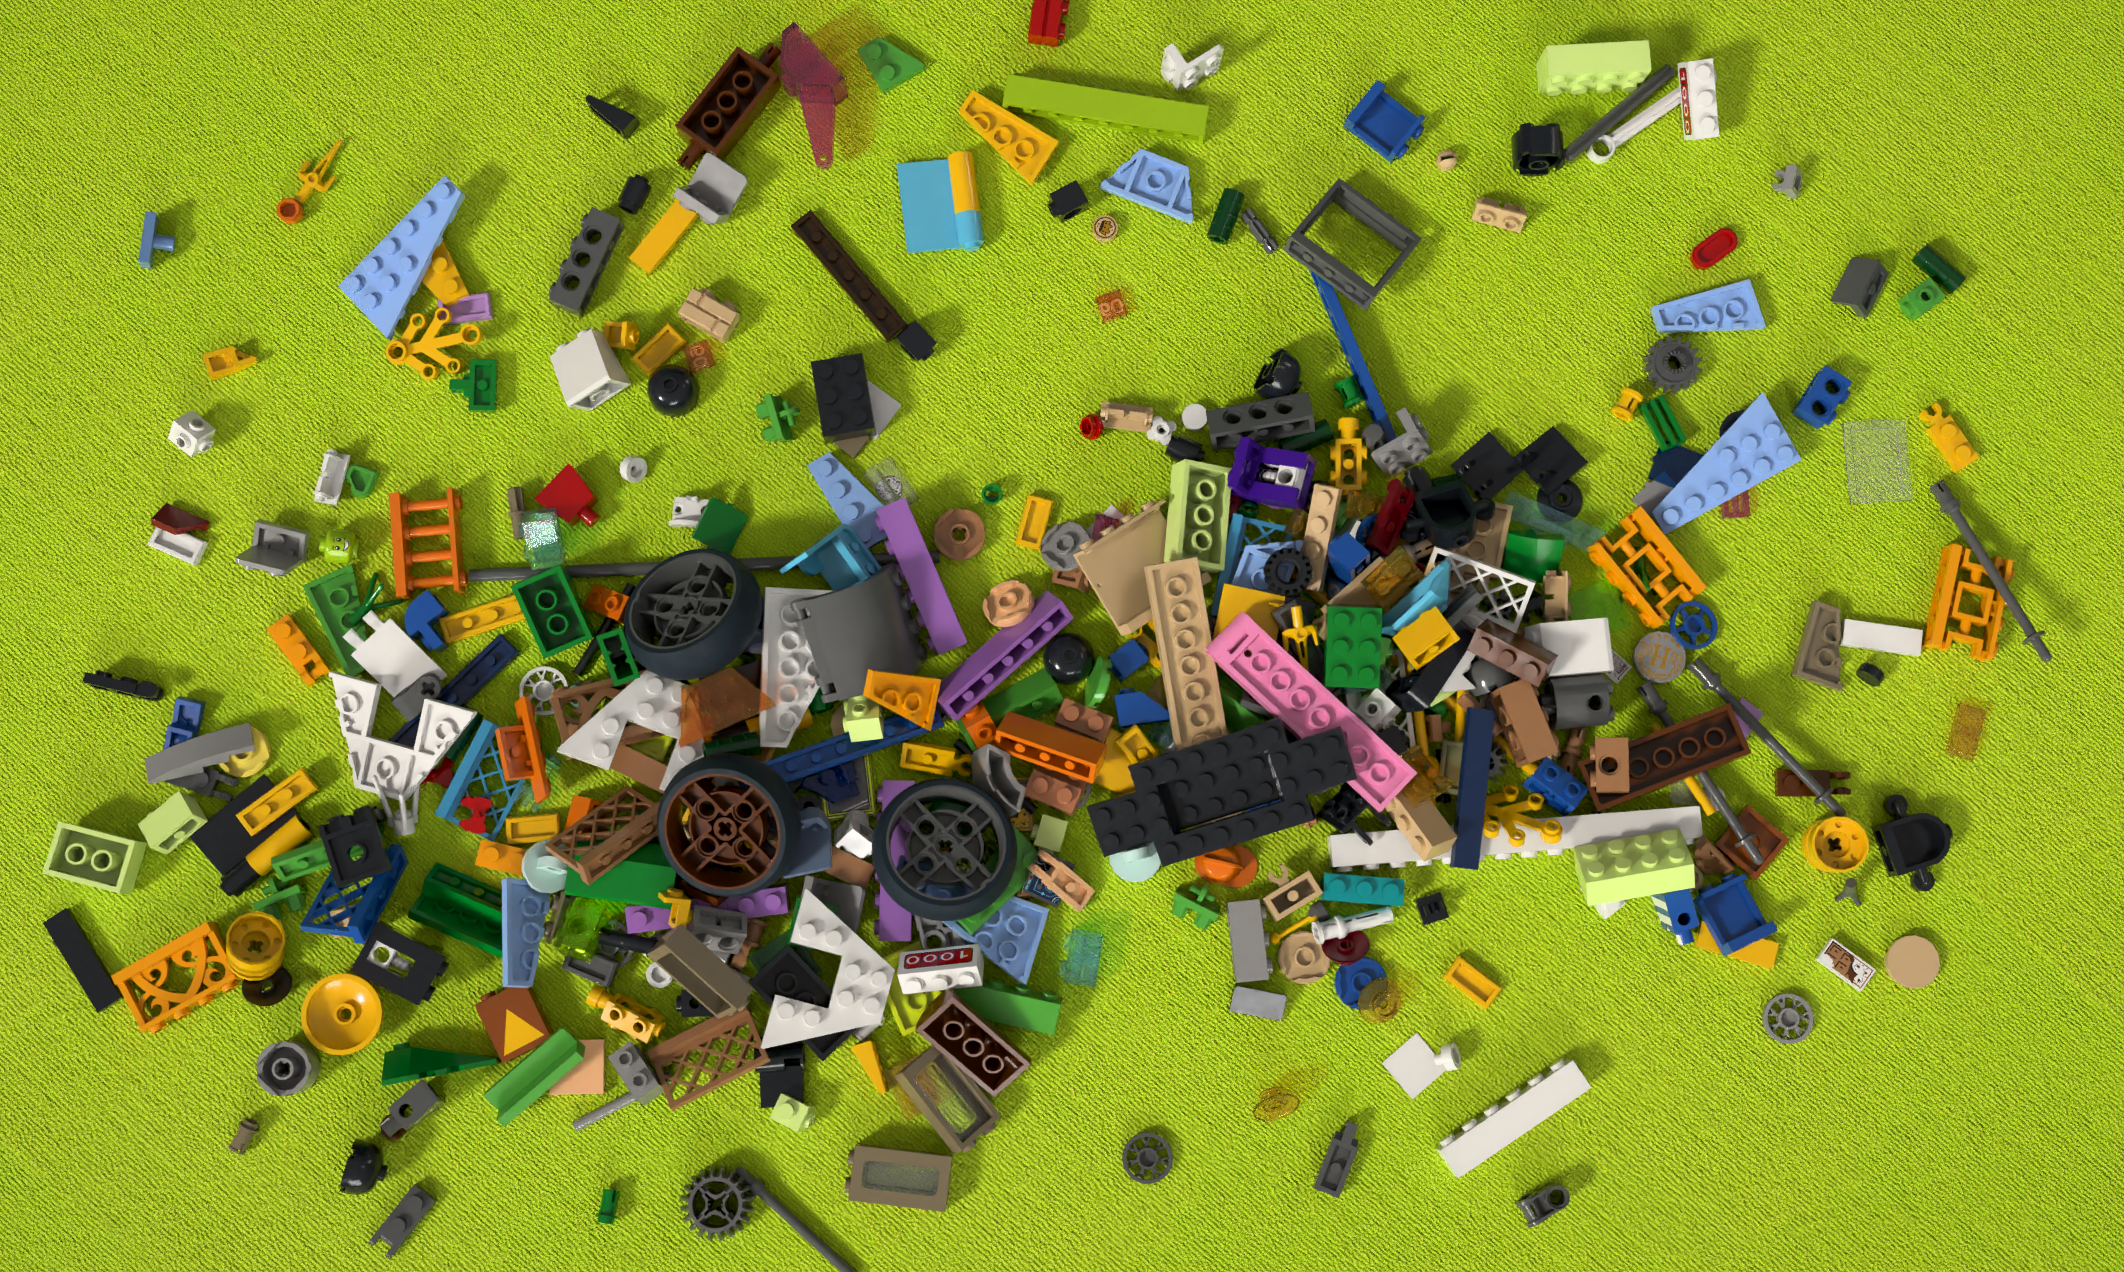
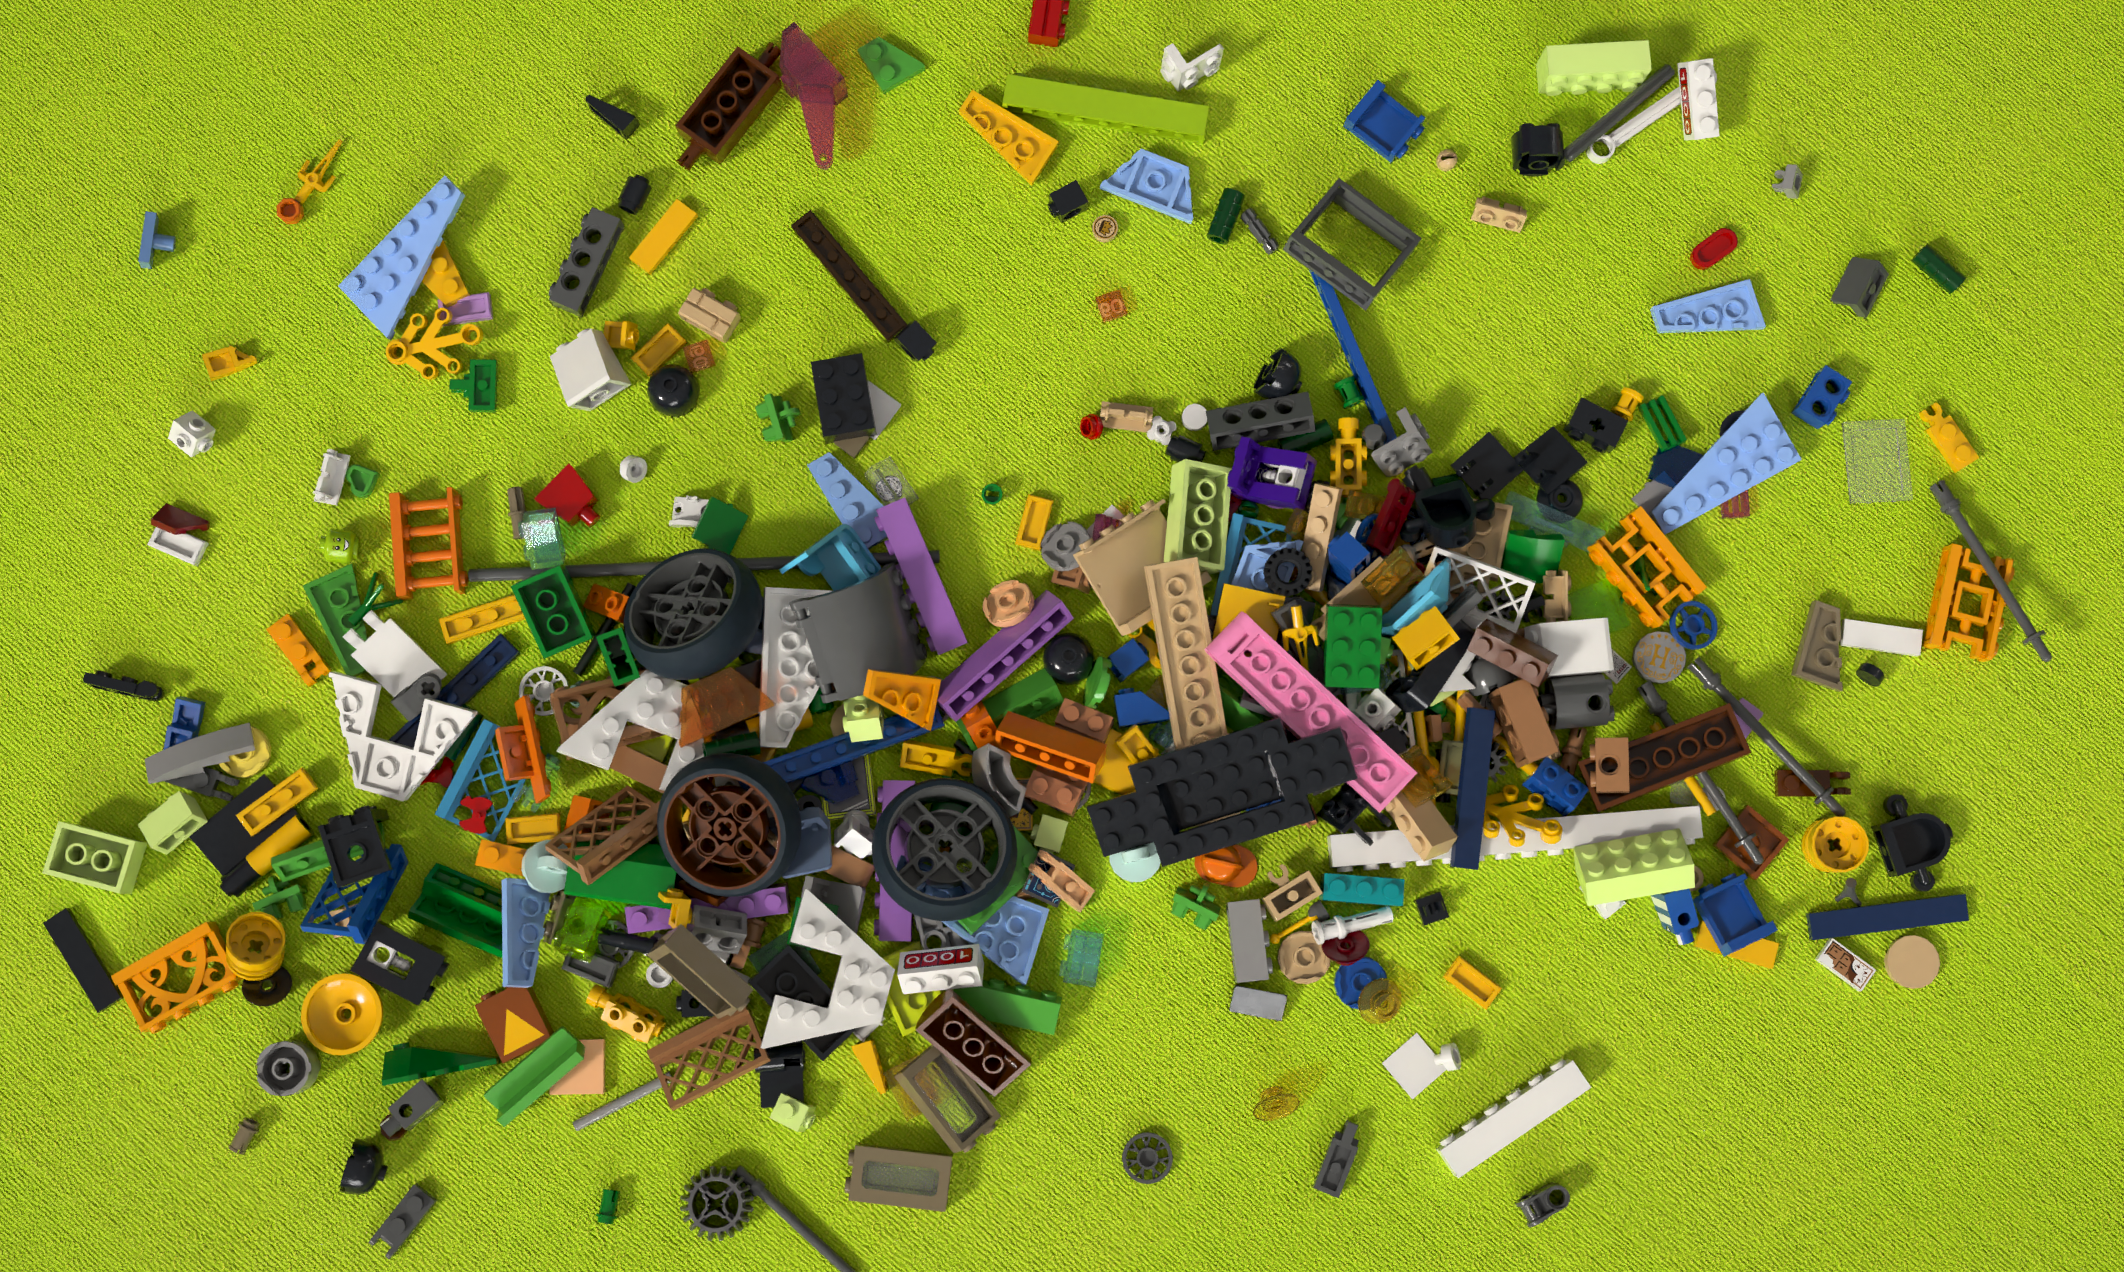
light grey bracket [235,519,310,577] -> none
white plant [372,775,420,836] -> none
blue brick [404,590,450,653] -> none
light grey brick [608,1041,664,1106] -> none
light grey bracket [673,153,749,225] -> none
medium azure door [896,151,984,254] -> none
medium nougat plate [934,509,986,562] -> none
dark grey gear [1643,336,1702,394] -> none
medium nougat tile [1693,834,1736,875] -> none
light grey wheel [1762,993,1814,1044] -> none
bright green brick [1897,277,1946,321] -> none
clear yellow plate [1944,703,1987,761] -> none
none -> black brick [1563,397,1628,453]
none -> dark blue tile [1806,894,1969,940]

